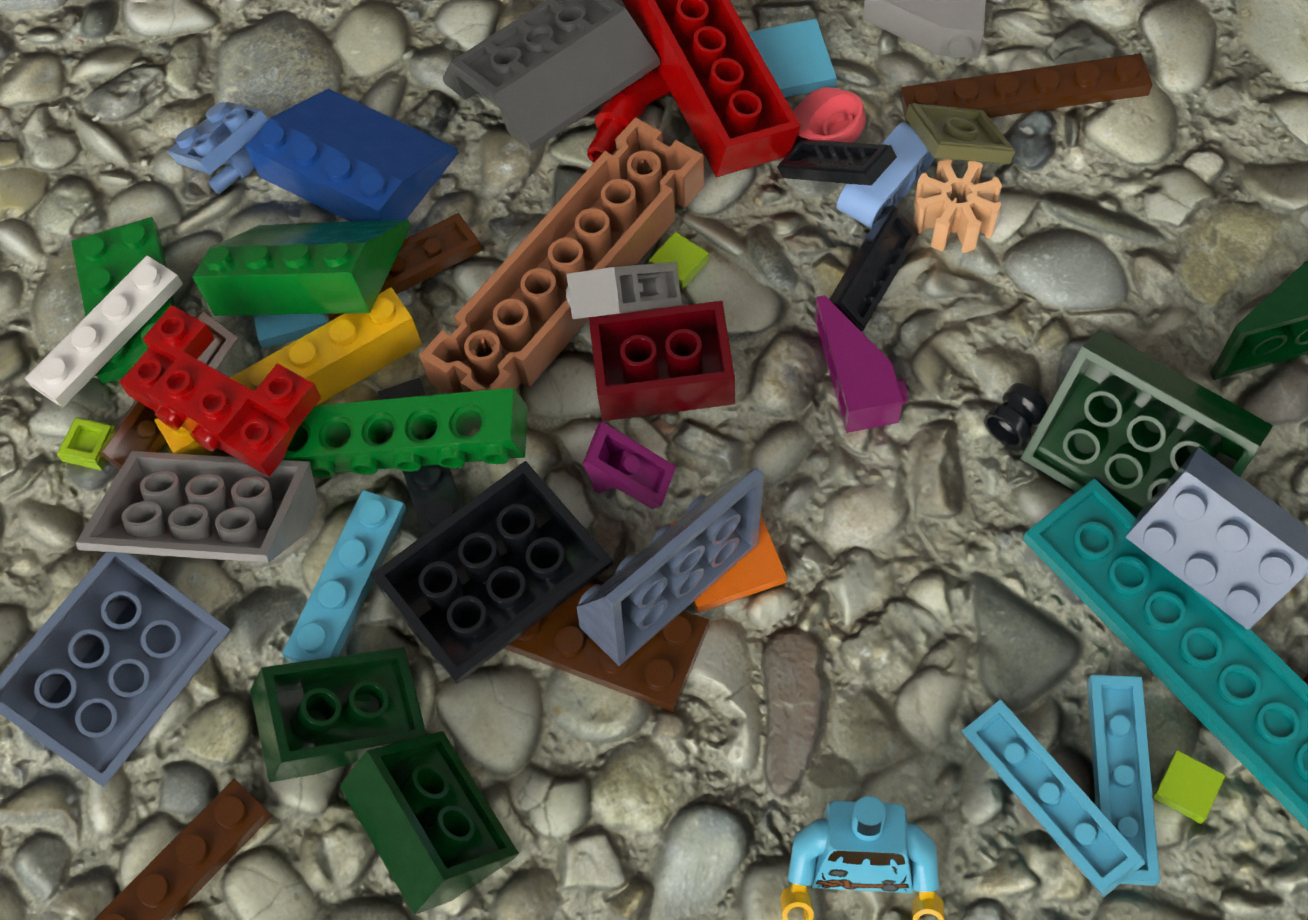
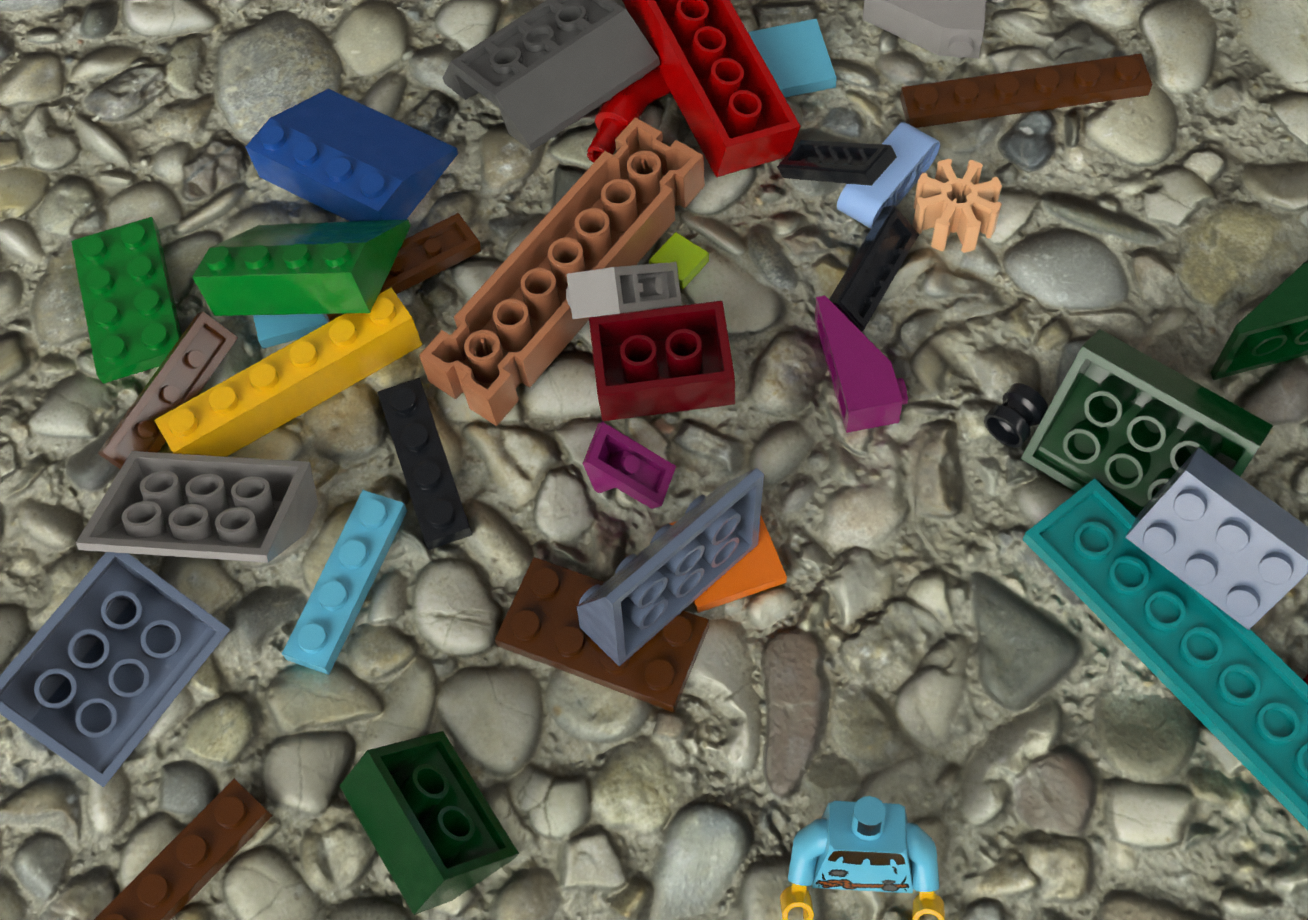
white plate [25,255,183,408] -> none
lime tile [57,417,116,471] -> none
red bracket [119,305,321,477] -> none
medium blue plate [168,102,268,194] -> none
dark green slope [250,647,427,783] -> none
green brick [283,388,528,478] -> none
black slope [371,461,614,684] -> none
coral cap [793,87,866,143] -> none
olive tile [905,103,1015,164] -> none
medium azure plate [962,699,1145,898] -> none
medium azure plate [1087,675,1160,886] -> none
lime tile [1153,750,1226,824] -> none

